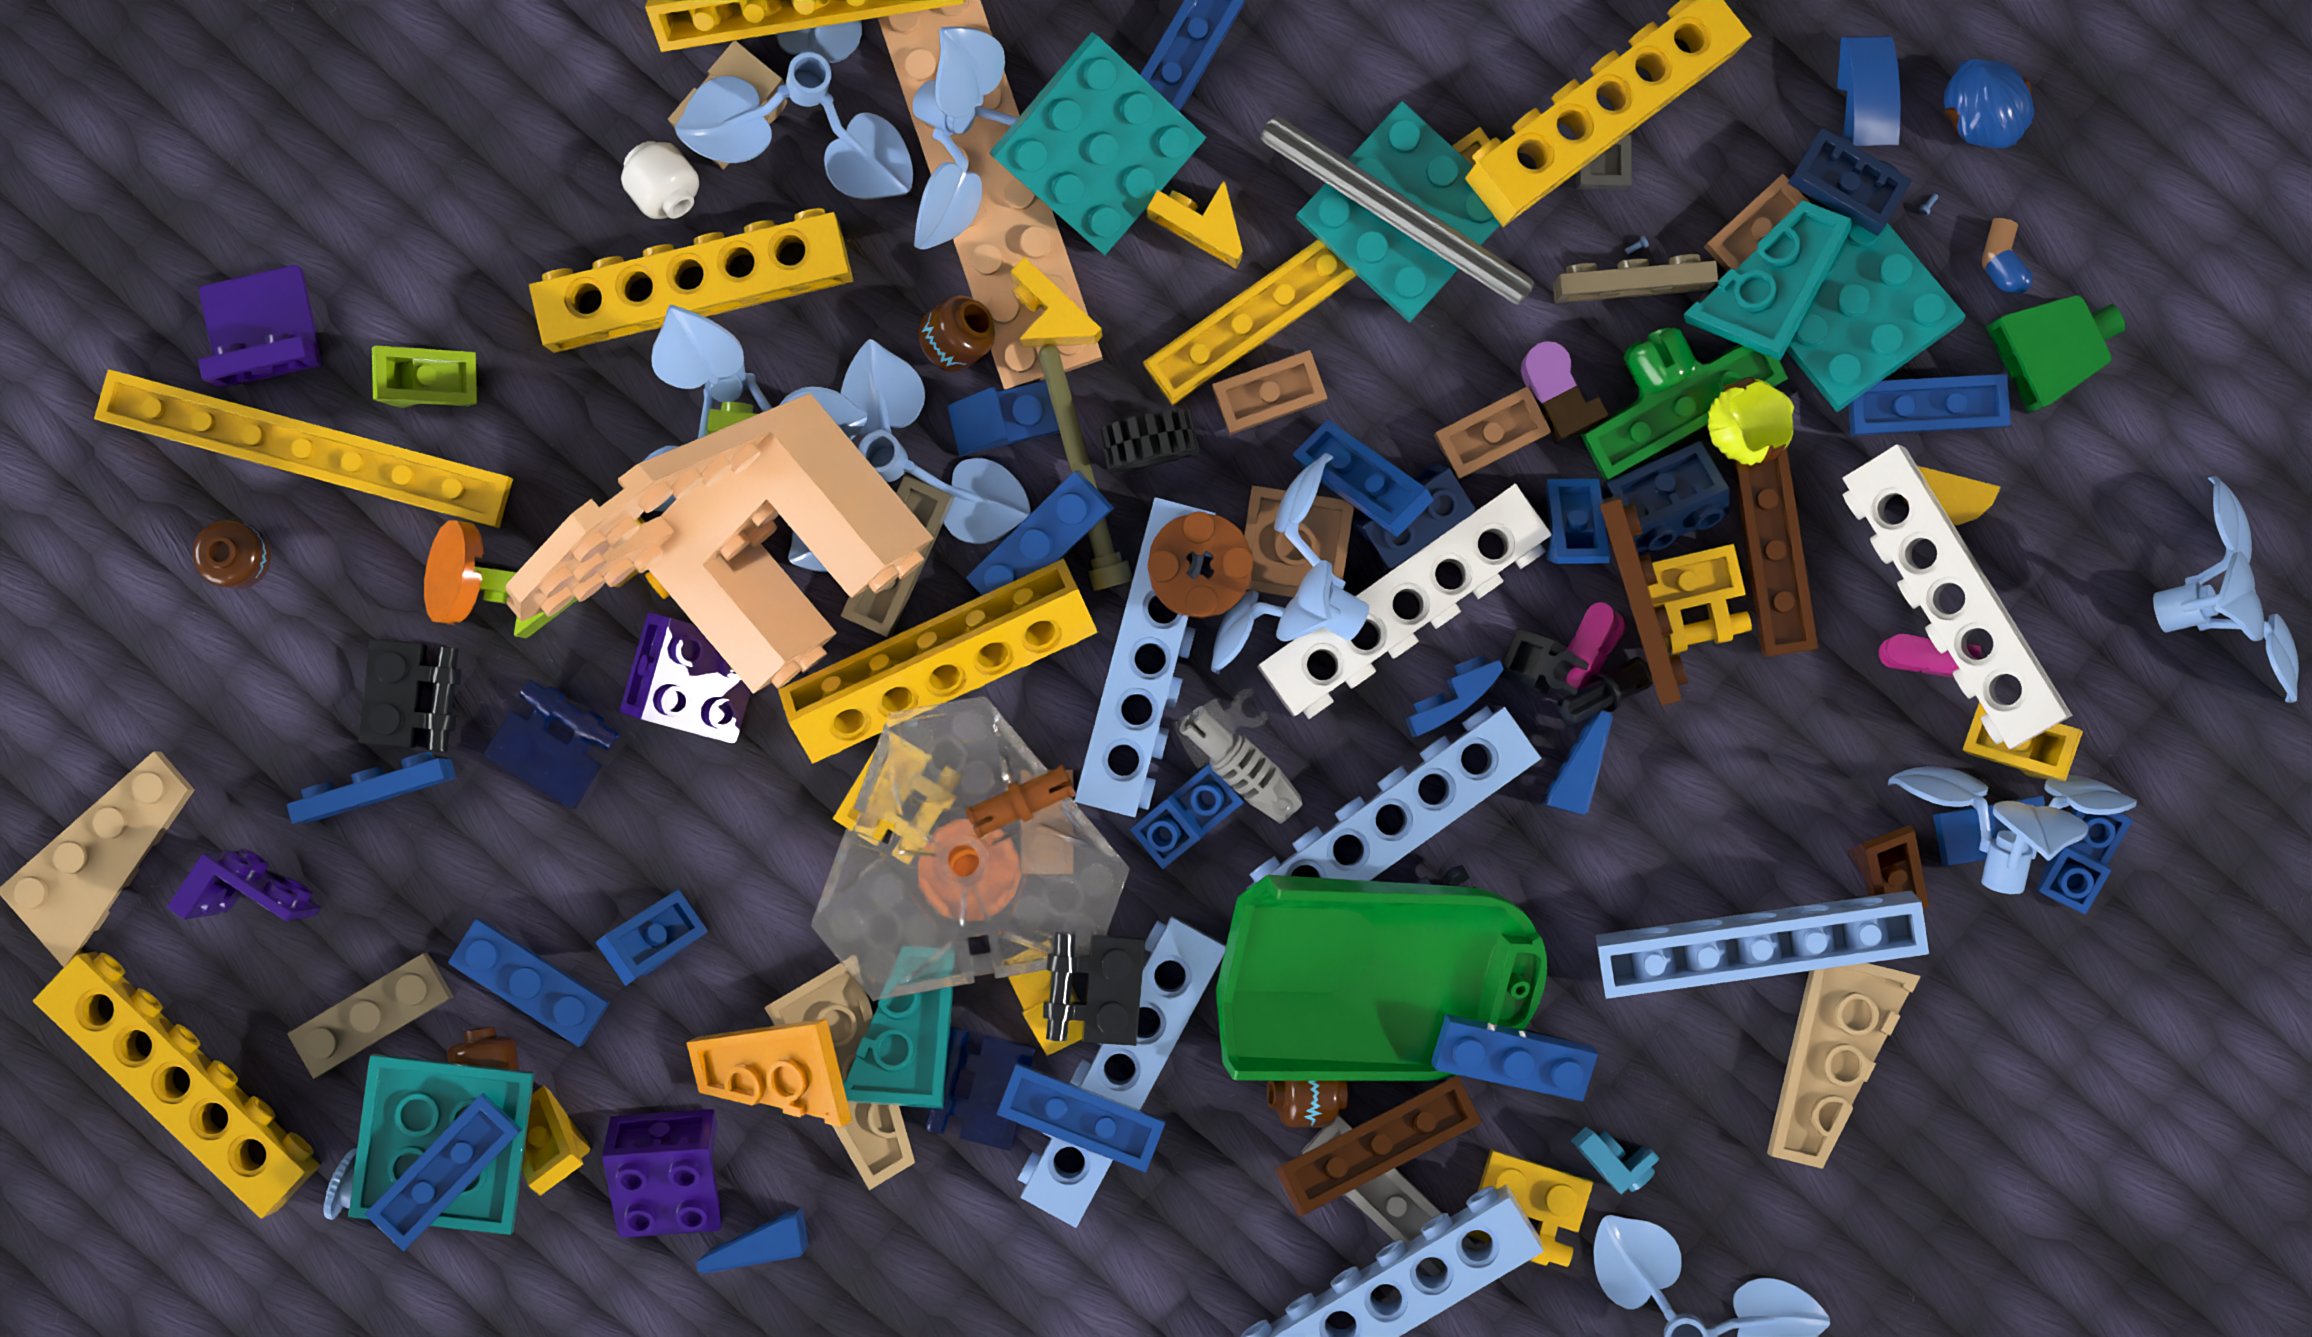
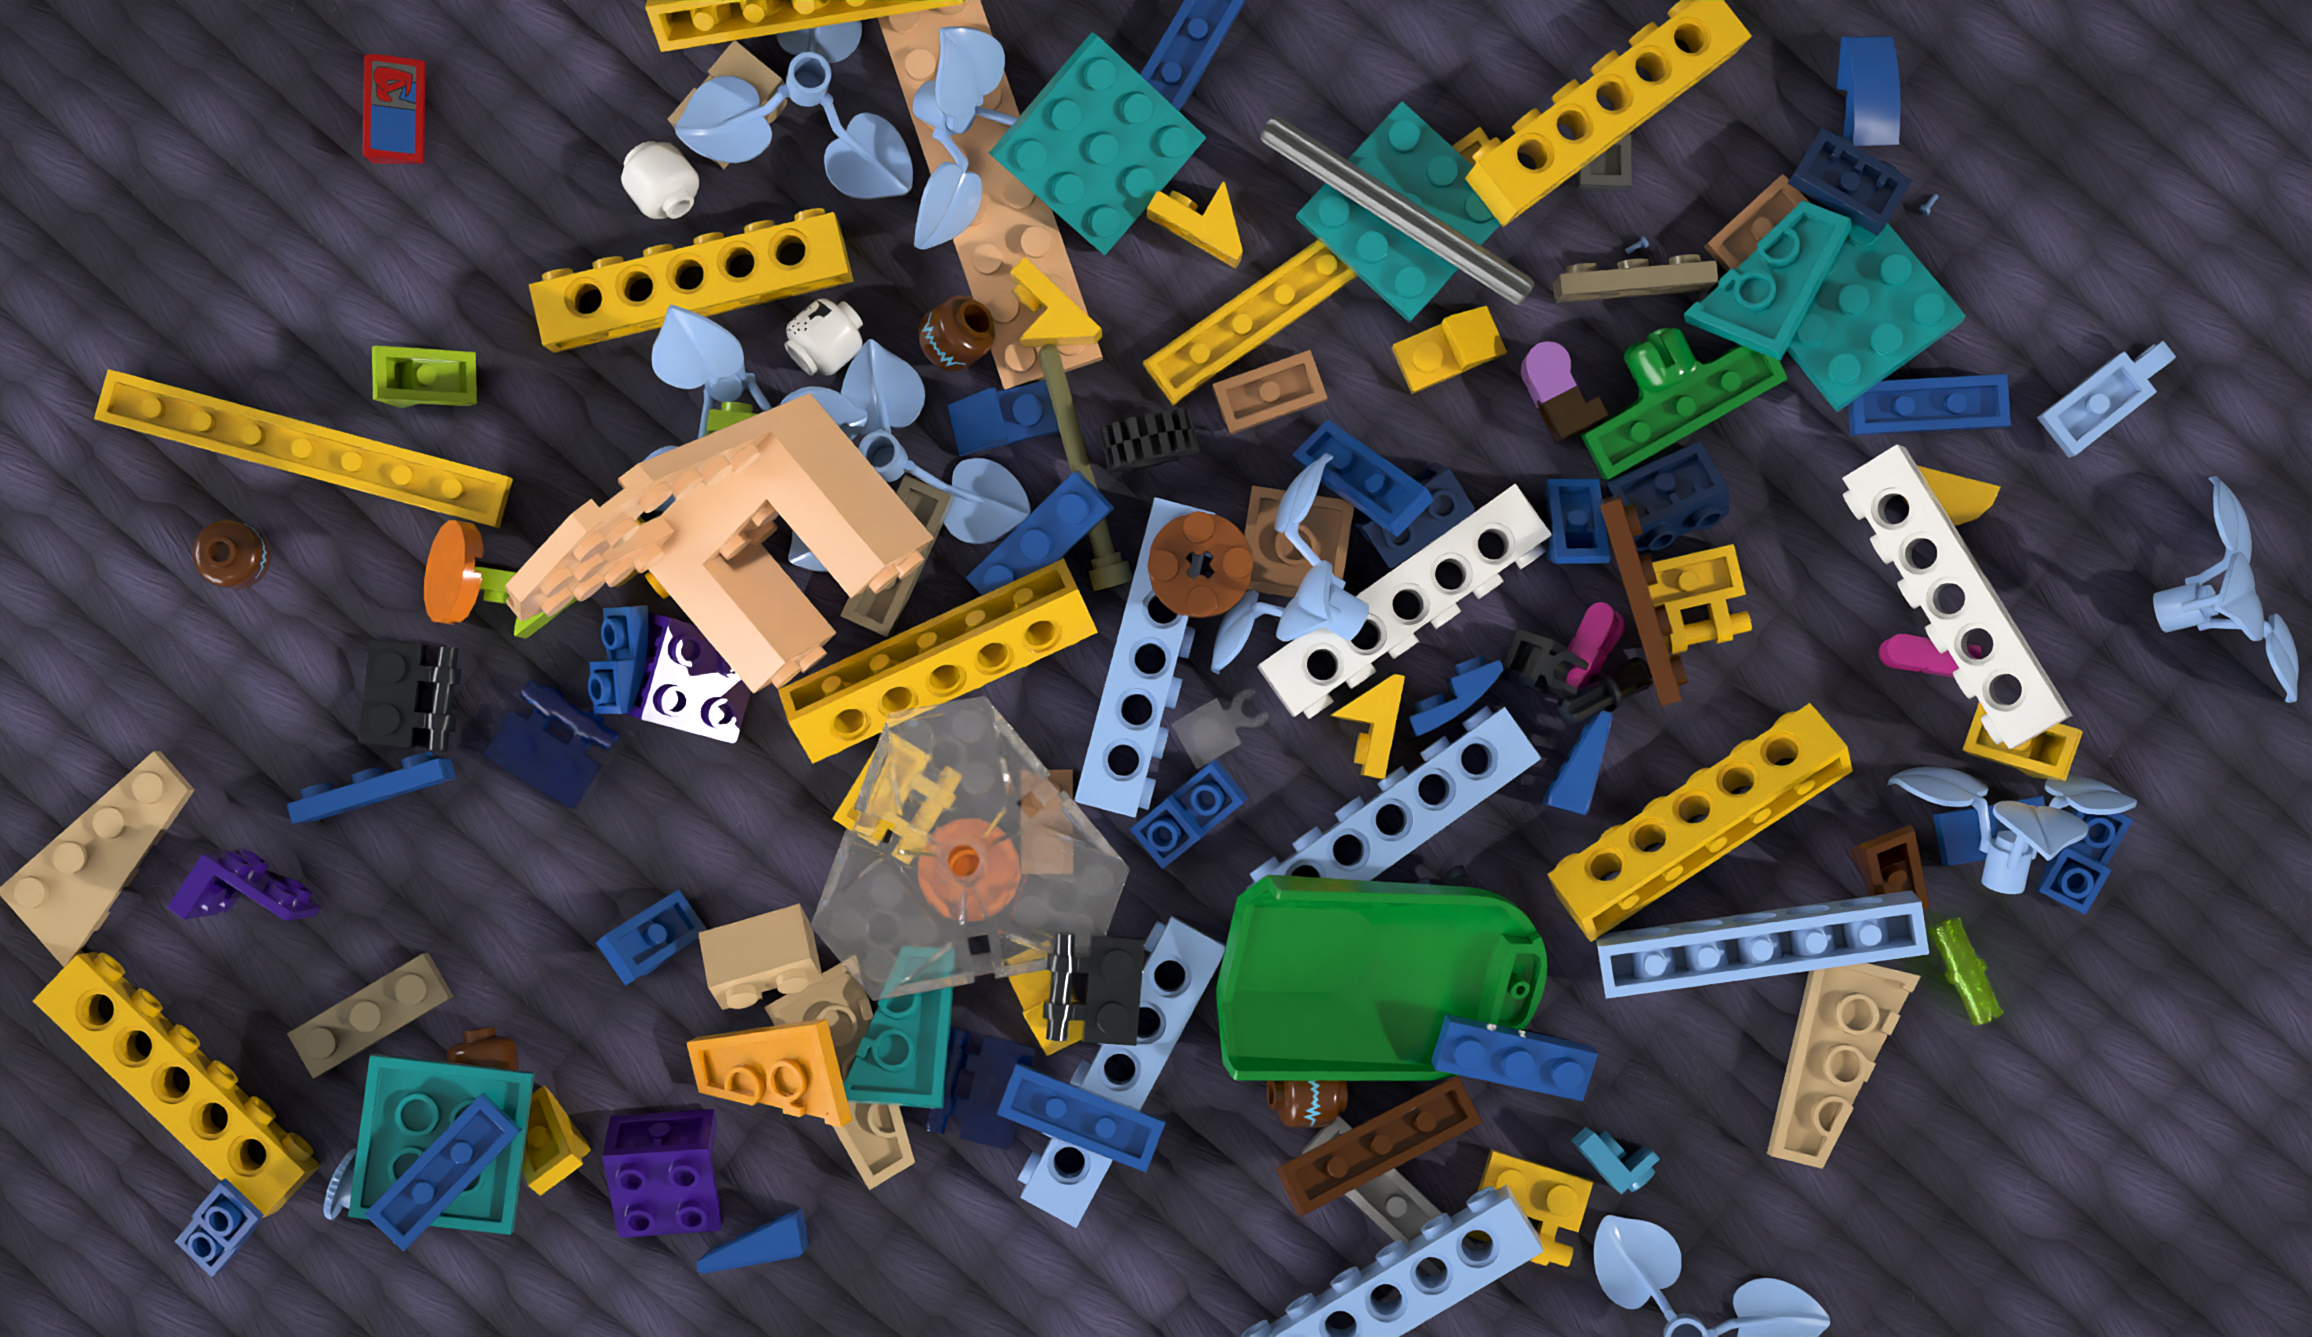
dark purple bracket [198,265,324,388] -> none
blue plate [447,918,611,1047] -> none
dark orange pin [965,764,1076,839] -> none
light grey hinge [1180,706,1303,824] -> none
medium nougat plate [1434,386,1551,480] -> none
neon yellow hair [1708,377,1794,466] -> none
reddish brown plate [1732,447,1818,658] -> none
blue hair [1943,58,2034,149] -> none
arm [1982,218,2033,294] -> none
green torso [1985,295,2125,414] -> none
none -> blue slope [175,1178,264,1277]
none -> slope [363,54,426,164]
none -> blue slope [588,605,649,714]
none -> tan brick [698,903,823,1010]
none -> white head [784,299,863,376]
none -> yellow slope [1330,674,1405,779]
none -> yellow slope [1391,306,1507,394]
none -> yellow brick [1547,703,1853,942]
none -> clear neon green pin [1928,916,2004,1026]
none -> light blue plate [2036,341,2176,458]

